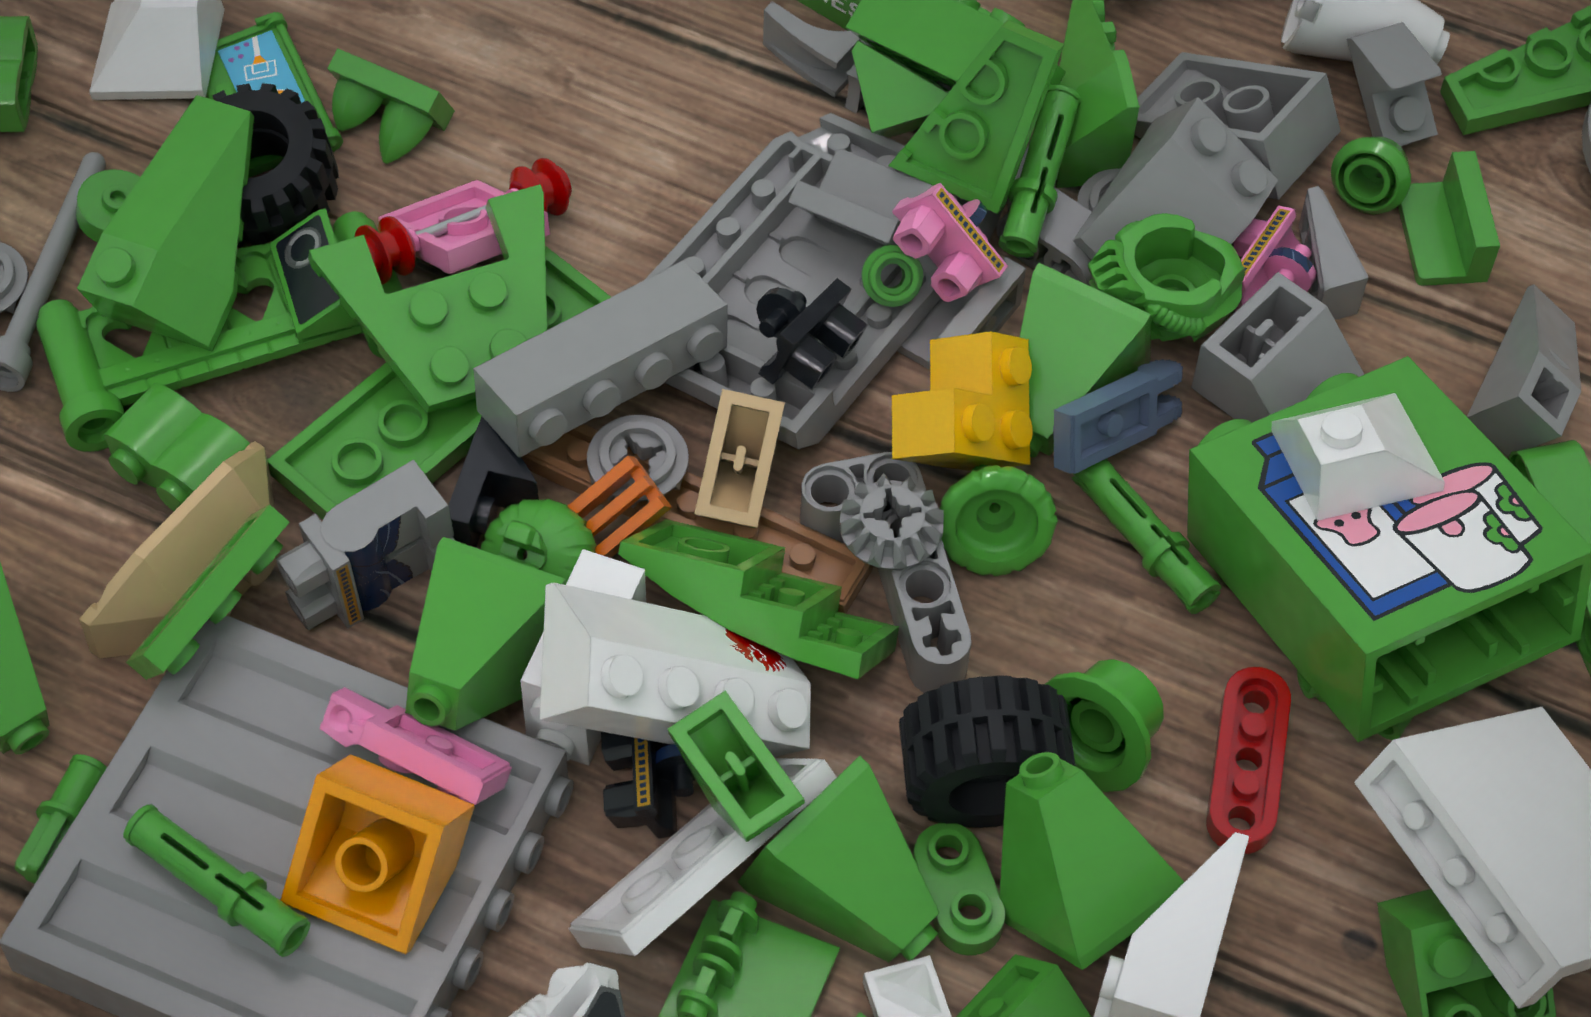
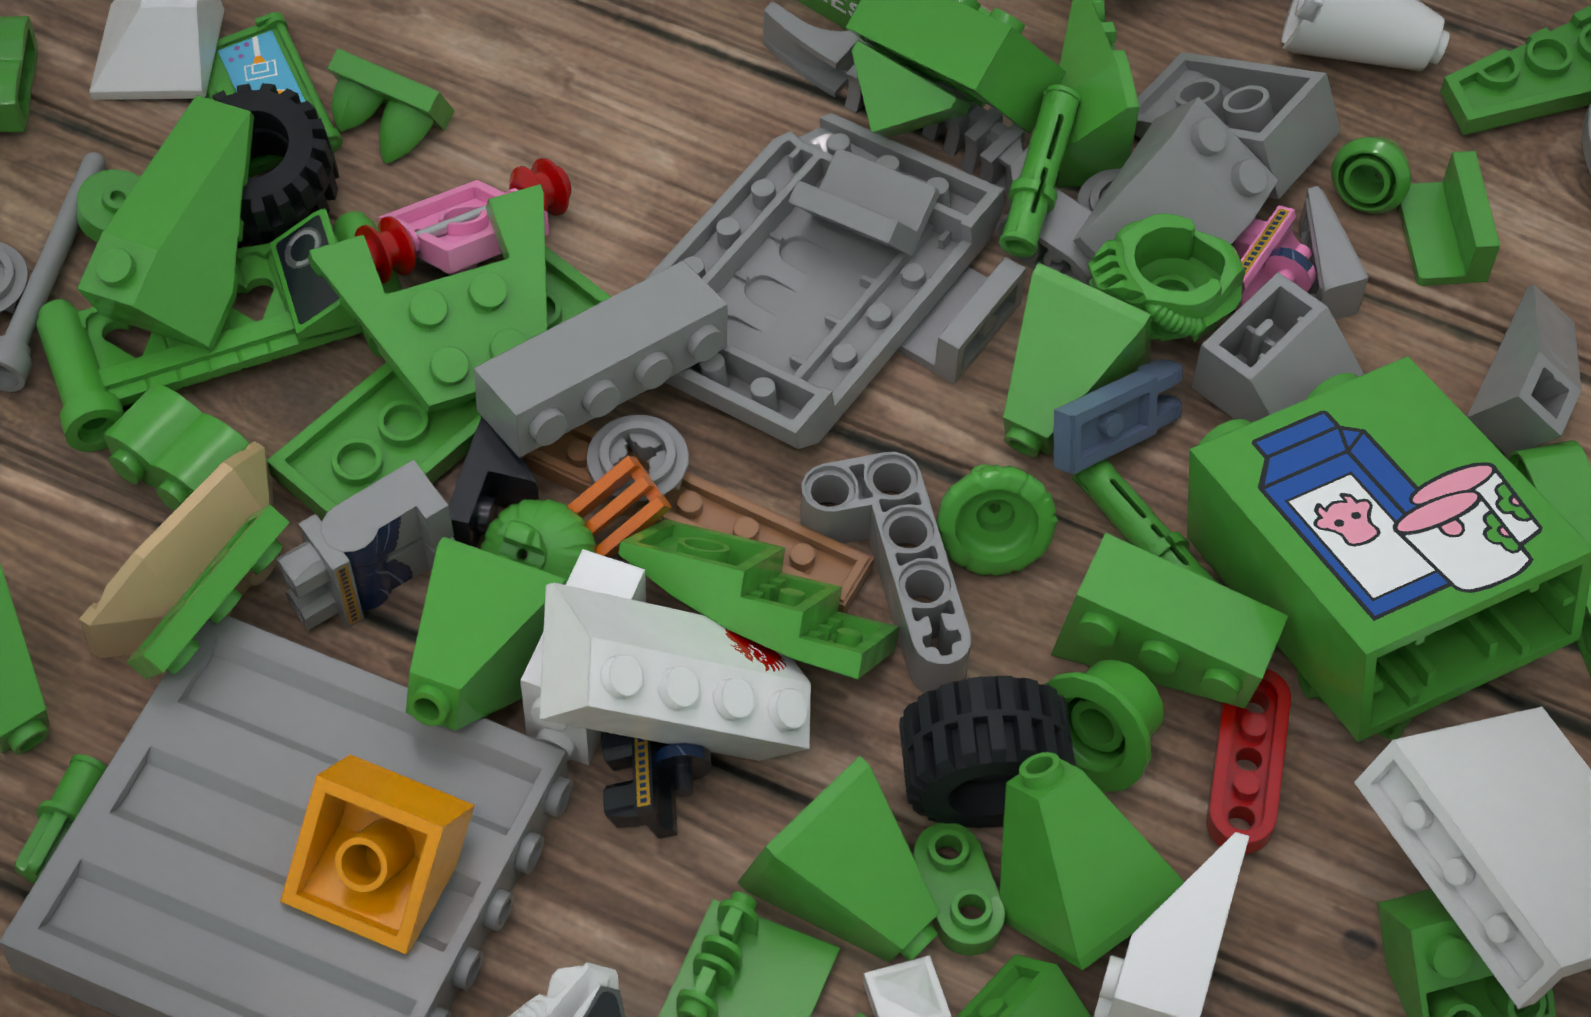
bright green pin [123,804,311,957] -> none
bright pink hinge [320,687,512,805] -> none
white tile [568,758,837,956] -> none
bright green slope [667,691,805,842] -> none
tan slope [694,389,785,528] -> none
black hips [756,278,868,390] -> none
light grey gear [840,473,944,569] -> none
bright green plate [861,245,923,307] -> none
bright green wing [888,20,1065,214] -> none
bright pink hips [892,183,1008,302] -> none
yellow brick [892,331,1033,471] -> none
white slope [1271,393,1445,521] -> none
light grey slope [1347,22,1442,146] -> none
none -> bright green wedge [1051,532,1289,708]

